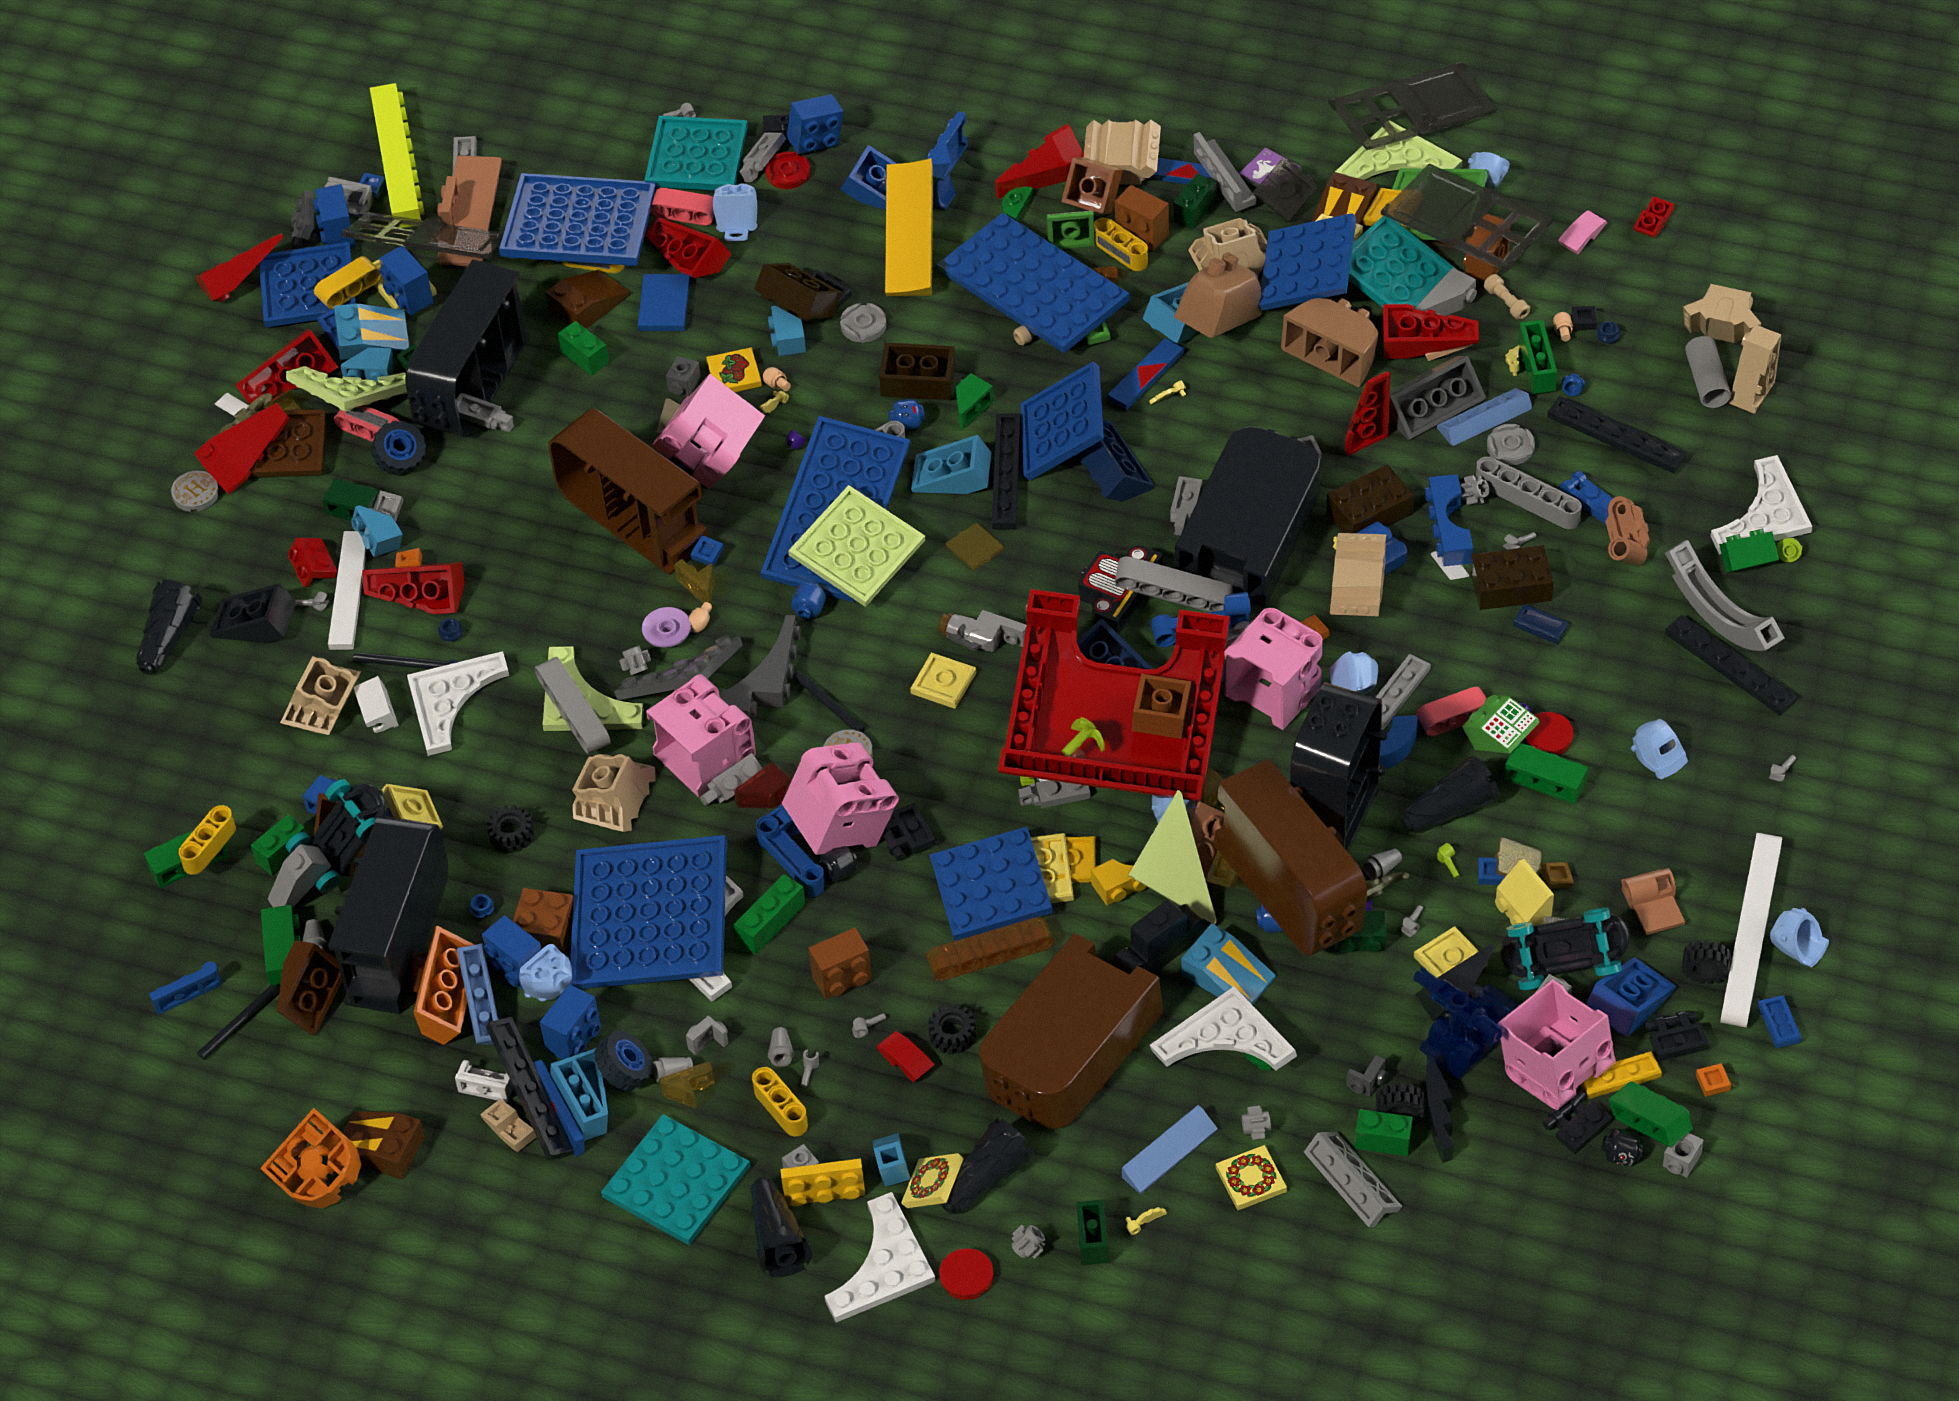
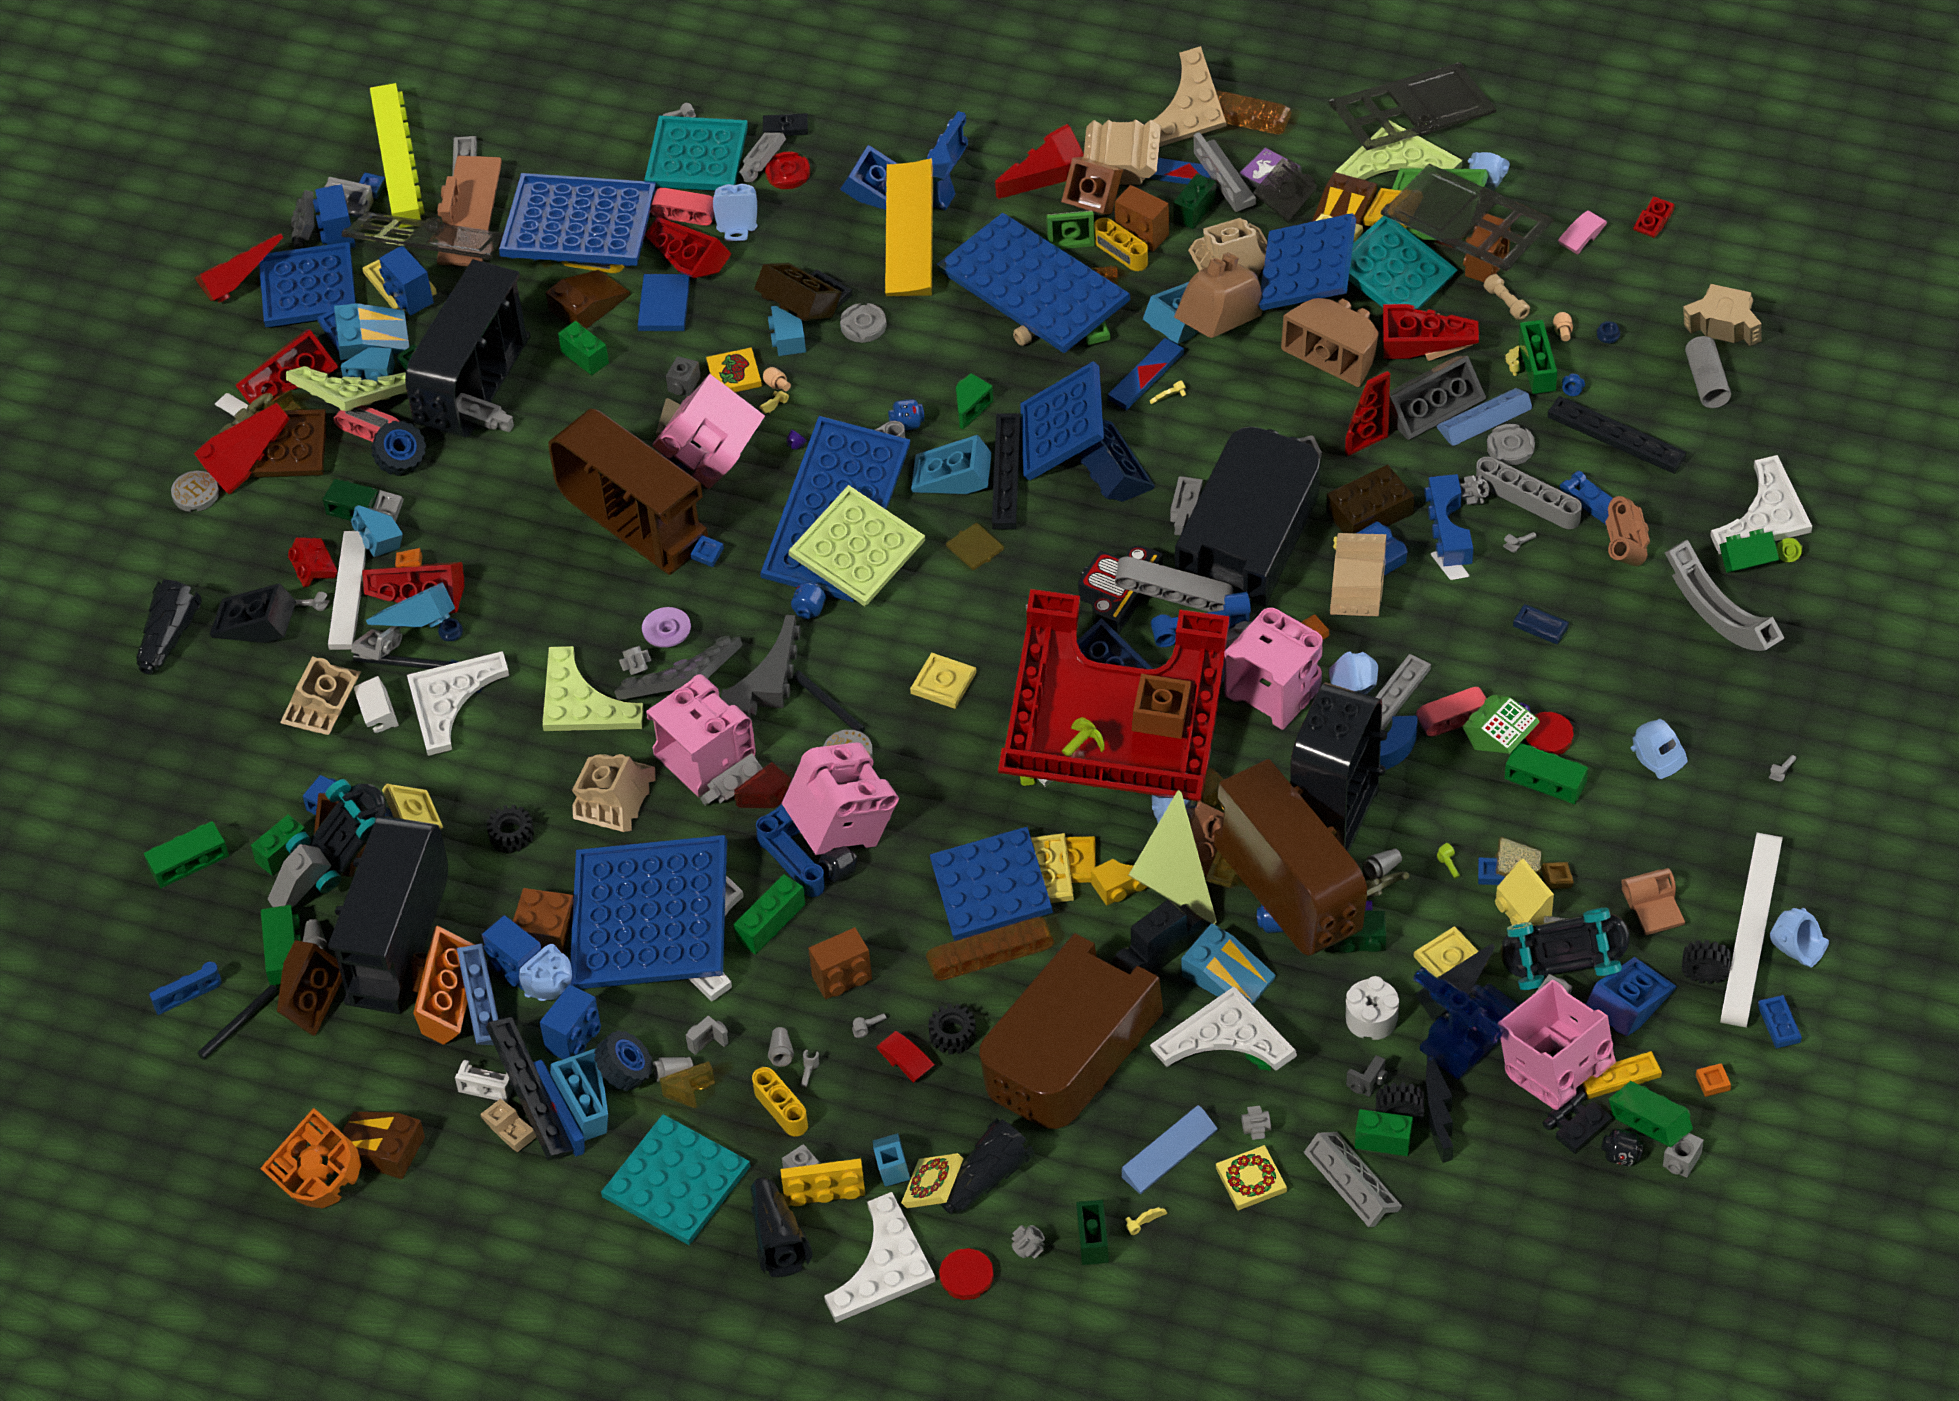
yellow beam [179,805,236,875] -> none
yellow beam [314,256,381,309] -> none
blue plate [469,894,494,918] -> none
light grey beam [534,657,611,754] -> none
clear yellow slope [674,559,714,604] -> none
light nougat cylinder [689,602,712,633] -> none
blue brick [787,94,843,154] -> none
dark brown brick [879,342,956,400] -> none
black plate [881,802,936,861] -> none
light grey plate [938,610,1027,652] -> none
green plate [1002,186,1033,221] -> none
light grey hinge [1018,780,1090,808] -> none
black cone [1400,755,1500,833] -> none
light grey hand [1401,905,1423,937] -> none
light grey slope [1415,268,1477,316] -> none
dark brown brick [1470,545,1554,610] -> none
black plate [1571,306,1597,330] -> none
black plate [1644,1011,1709,1061] -> none
black plate [1665,615,1797,716] -> none
tan wedge [1729,324,1781,414] -> none
none -> light grey bracket [351,626,402,660]
none -> dark azure slope [366,582,455,628]
none -> tan plate [1152,46,1227,147]
none -> clear orange beam [1215,90,1292,134]
none -> white brick [1346,976,1399,1040]

